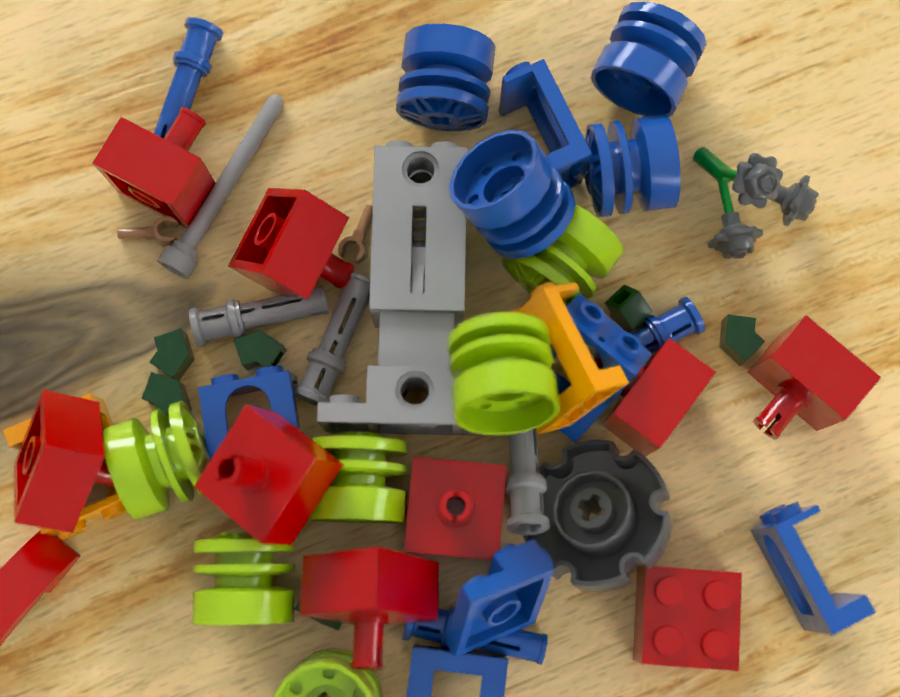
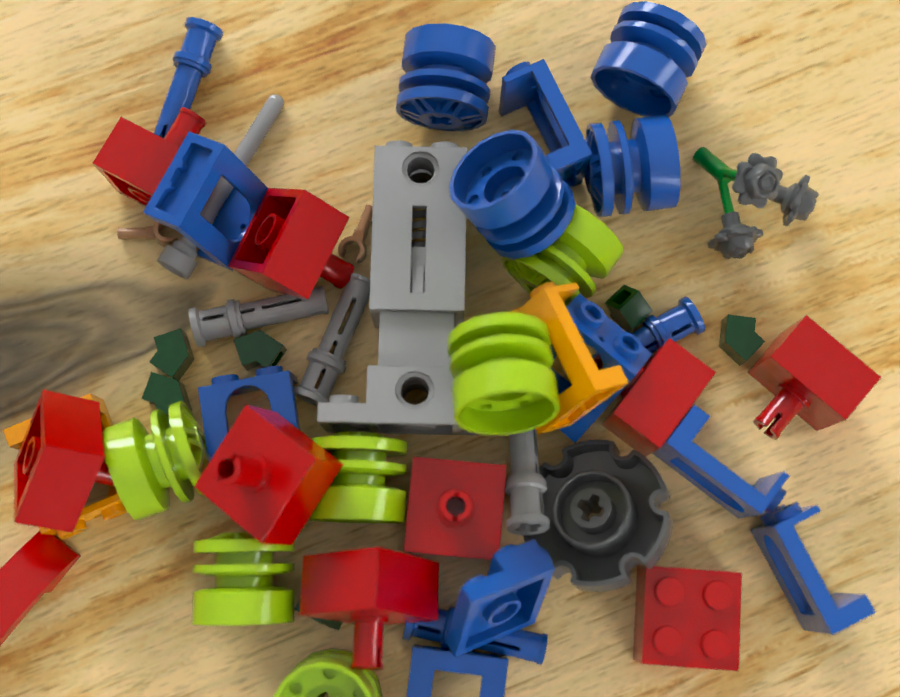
none -> blue panel [143,132,268,271]
none -> blue panel [652,405,790,519]

